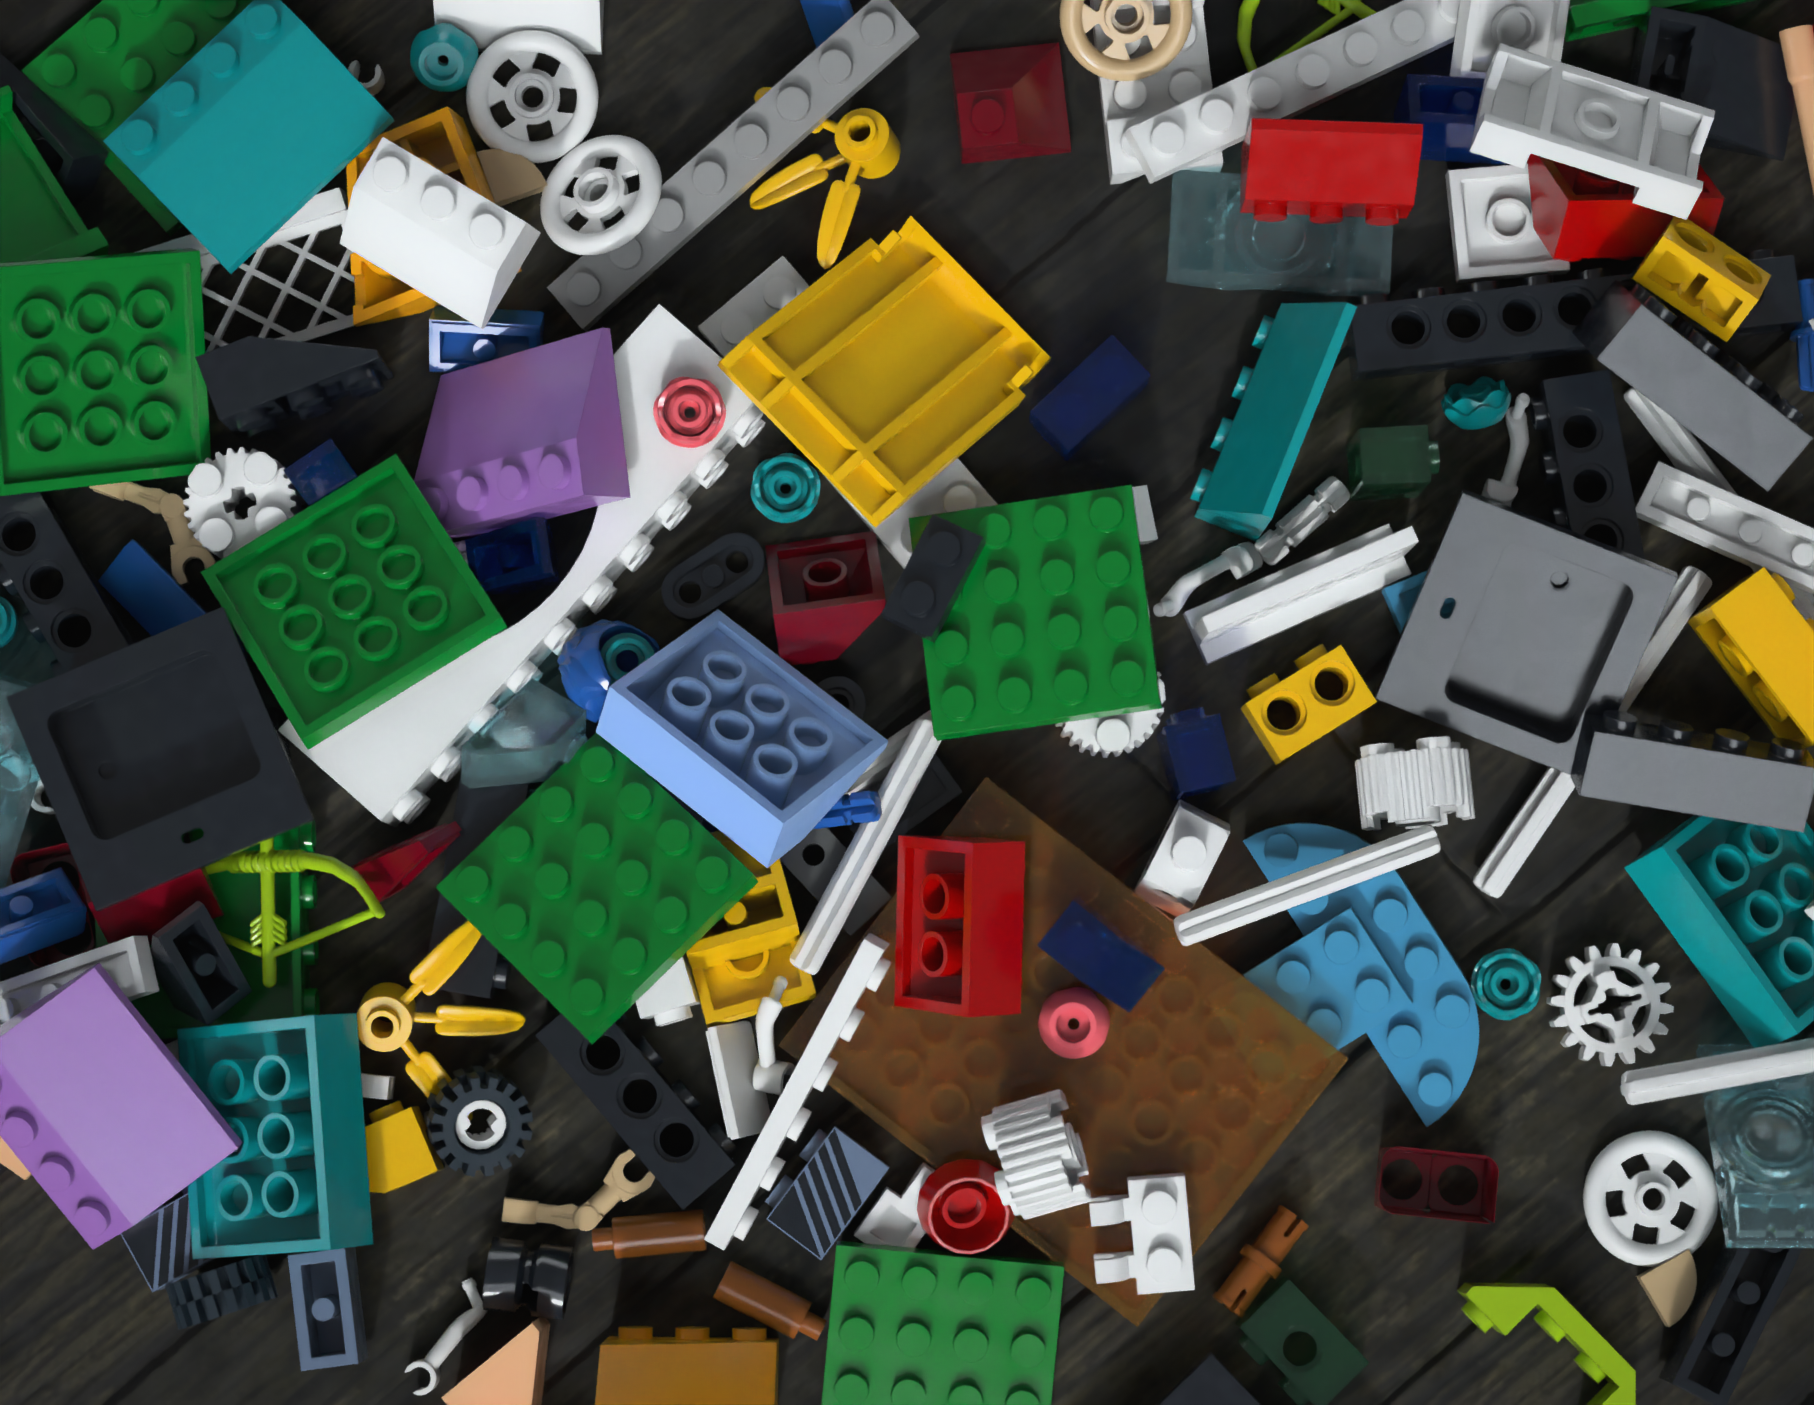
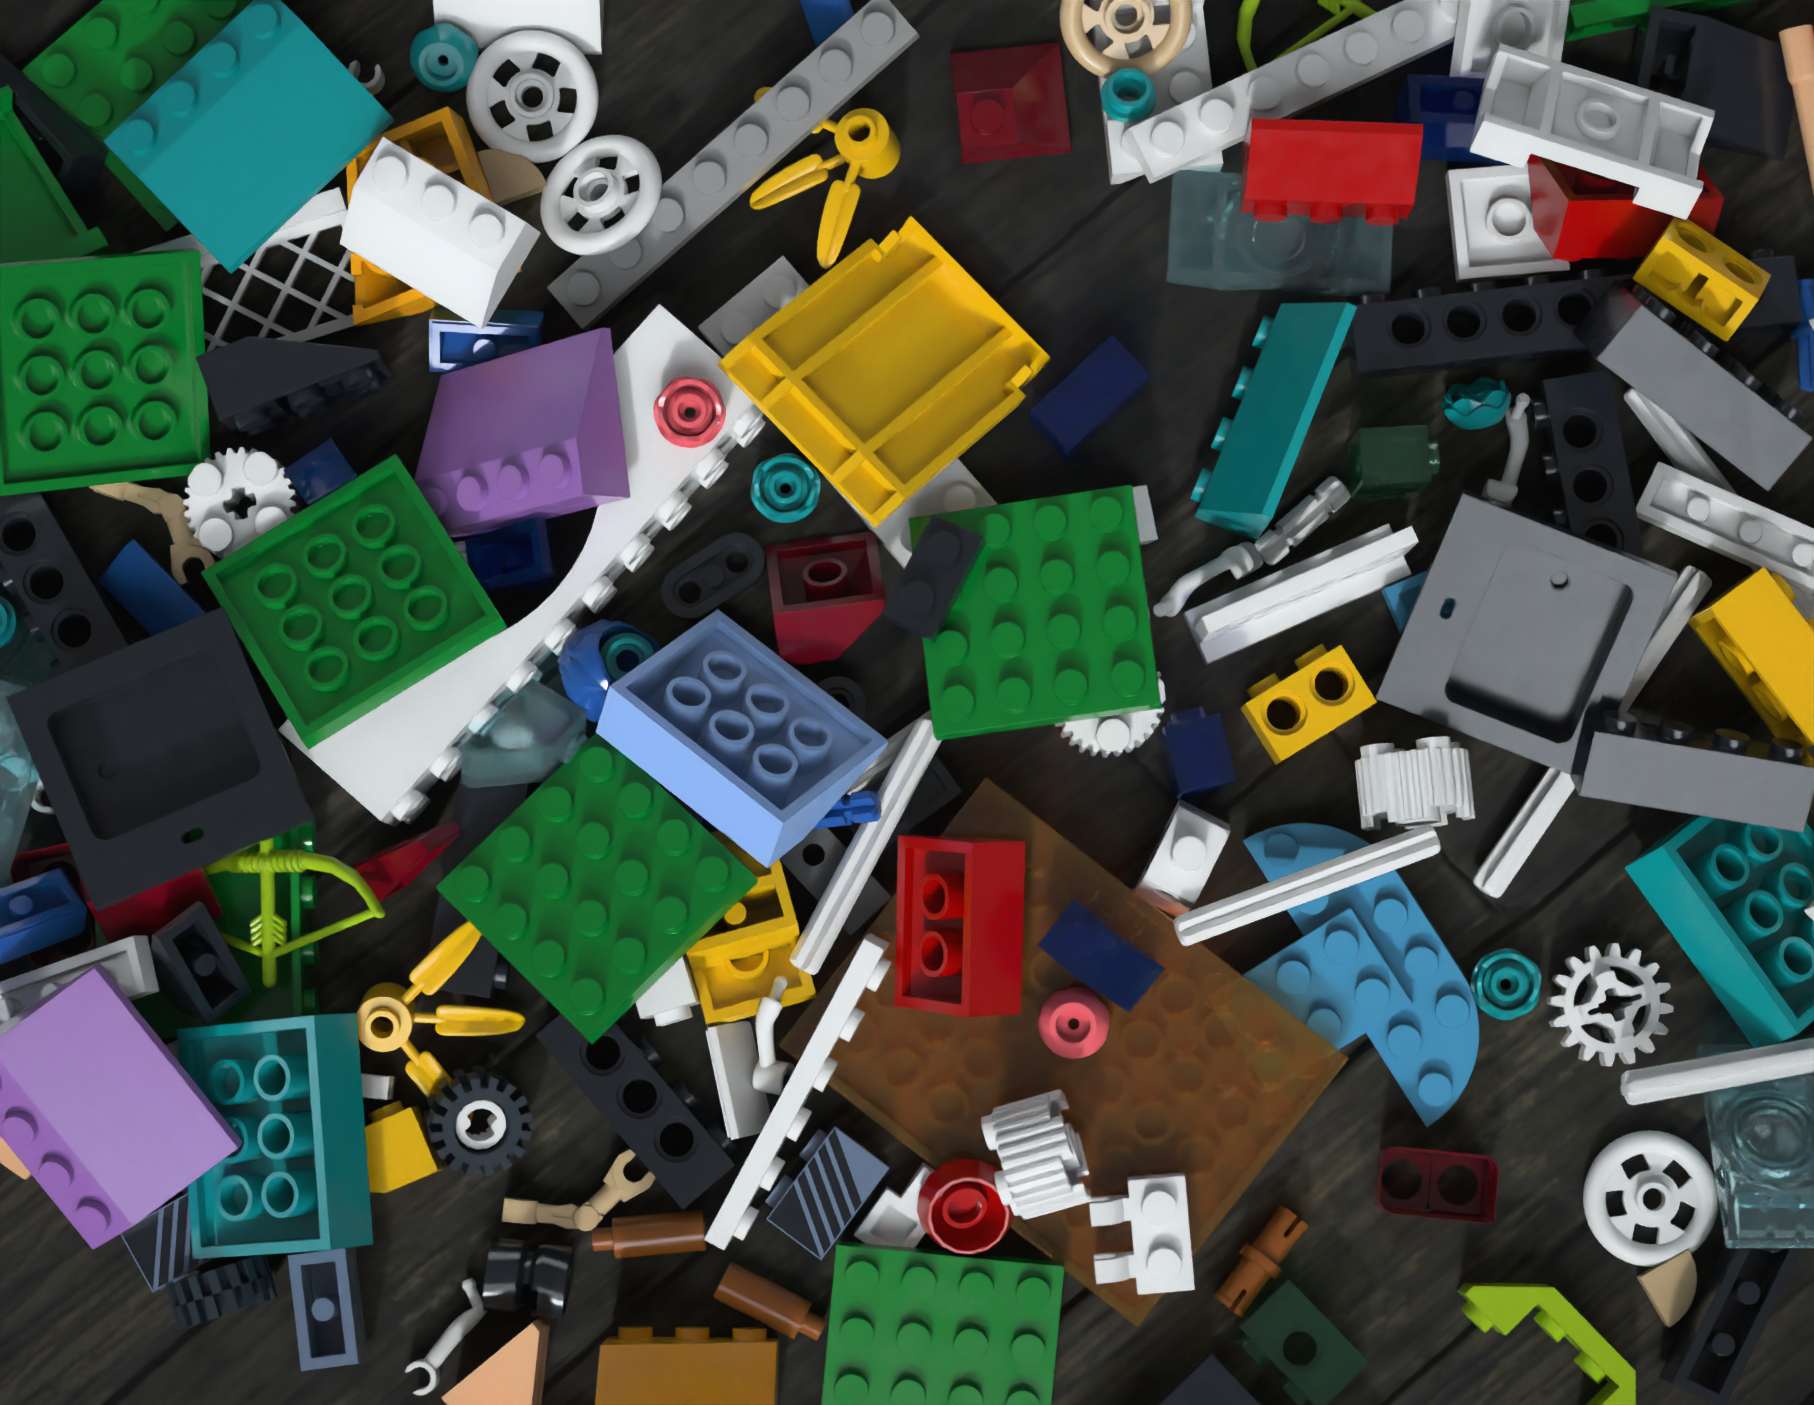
none -> teal plate [1101,68,1157,123]

